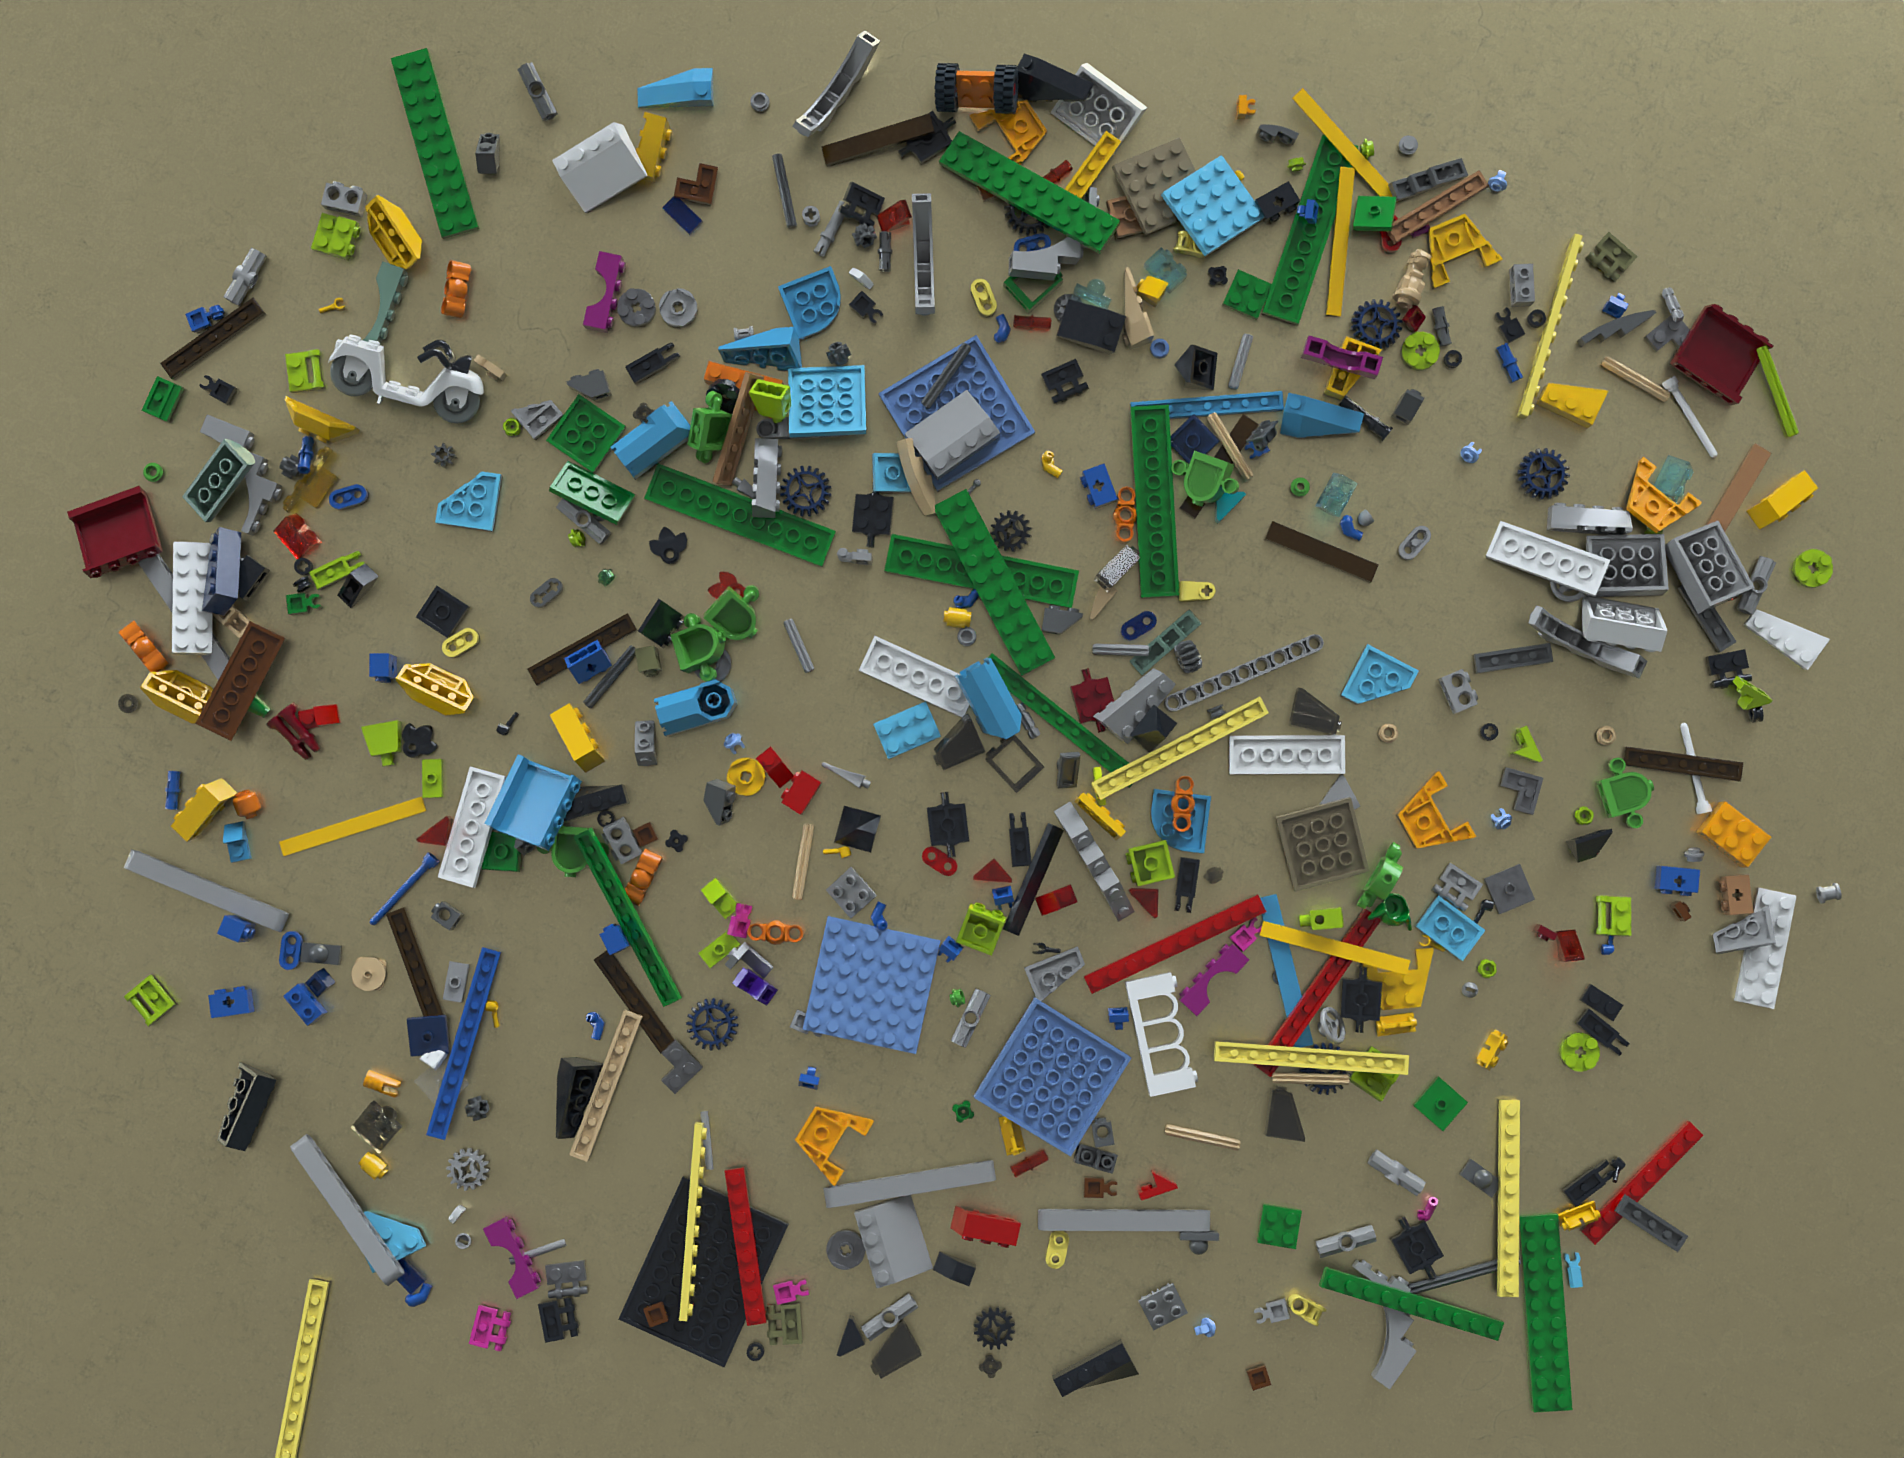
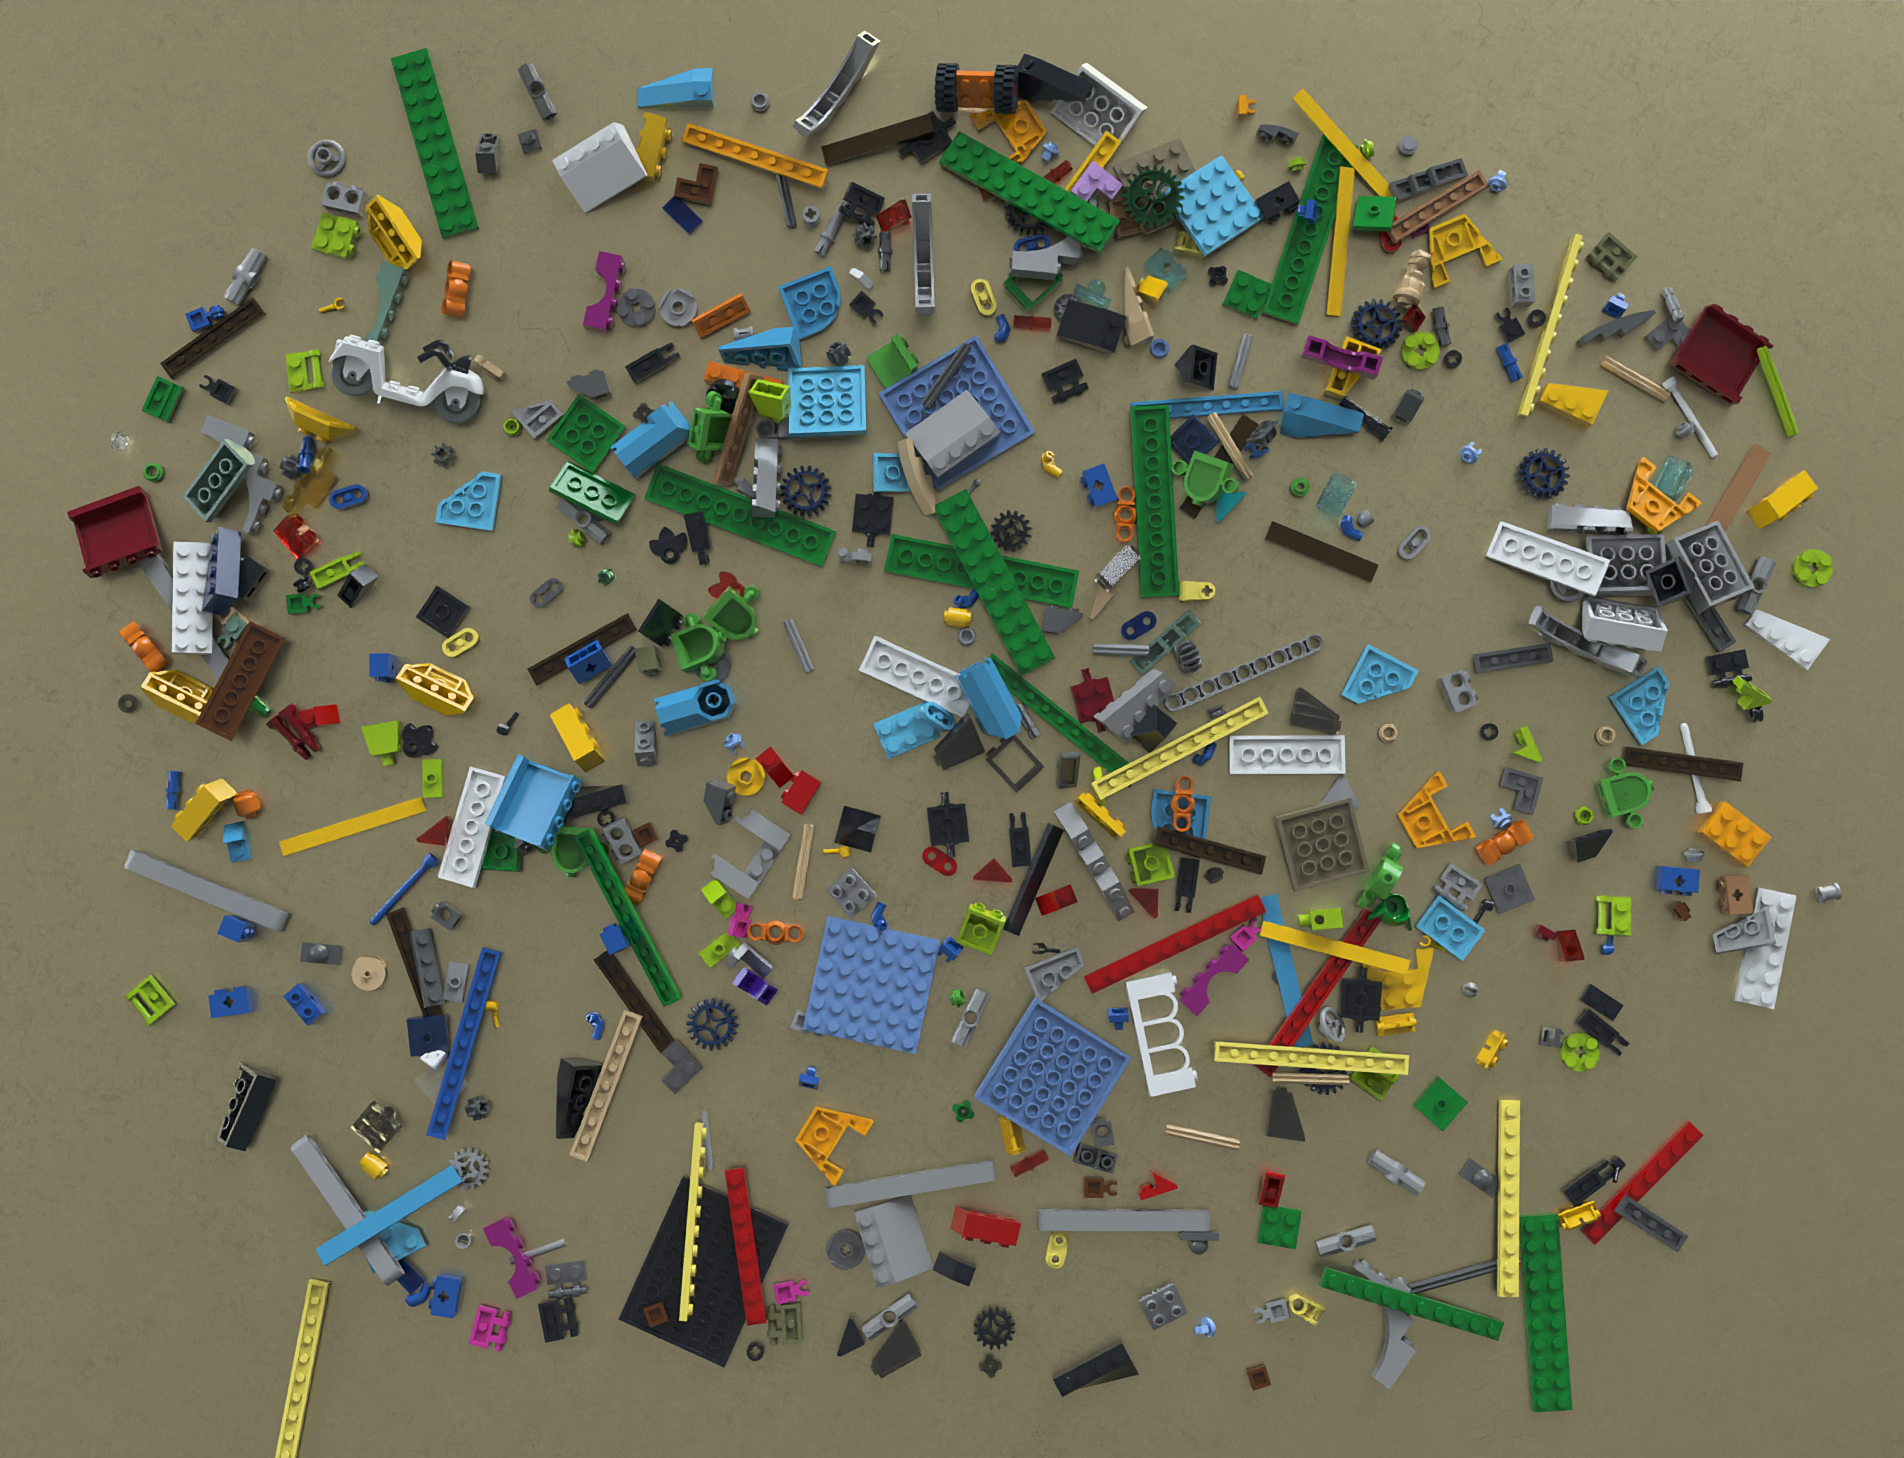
blue plate [279,931,303,970] -> none
dark blue slope [305,968,335,997] -> none
light orange hinge [363,1070,401,1098] -> none
light grey piece [822,763,871,789] -> none
blue tile [992,886,1014,910] -> none
black plate [1390,1216,1444,1279] -> none
dark pink arm [1417,1197,1438,1222] -> none
lime plate [1478,959,1497,978] -> none
medium azure bar [1564,1252,1583,1288] -> none
none -> clear plate [110,431,129,452]
none -> sand green plate [216,614,248,650]
none -> light grey piece [307,140,345,177]
none -> dark azure tile [315,1165,463,1266]
none -> dark grey plate [409,928,445,1008]
none -> blue brick [428,1273,463,1319]
none -> dark grey tile [517,129,542,154]
none -> light orange plate [681,123,829,189]
none -> black plate [684,511,712,565]
none -> orange plate [691,293,751,338]
none -> light grey wedge [709,809,791,899]
none -> bright green bracket [867,334,919,388]
none -> medium azure plate [920,702,955,732]
none -> light blue plate [1041,141,1060,161]
none -> lavender plate [1070,161,1123,202]
none -> dark green gear [1122,165,1185,229]
none -> dark brown tile [1152,826,1266,875]
none -> blue arm [1192,742,1217,766]
none -> red slope [1258,1172,1285,1208]
none -> orange piece [1476,820,1534,865]
none -> dark grey tile [1540,1026,1564,1048]
none -> medium azure plate [1609,666,1669,746]
none -> black slope [1645,556,1695,607]
none -> light grey plate [1676,421,1695,439]

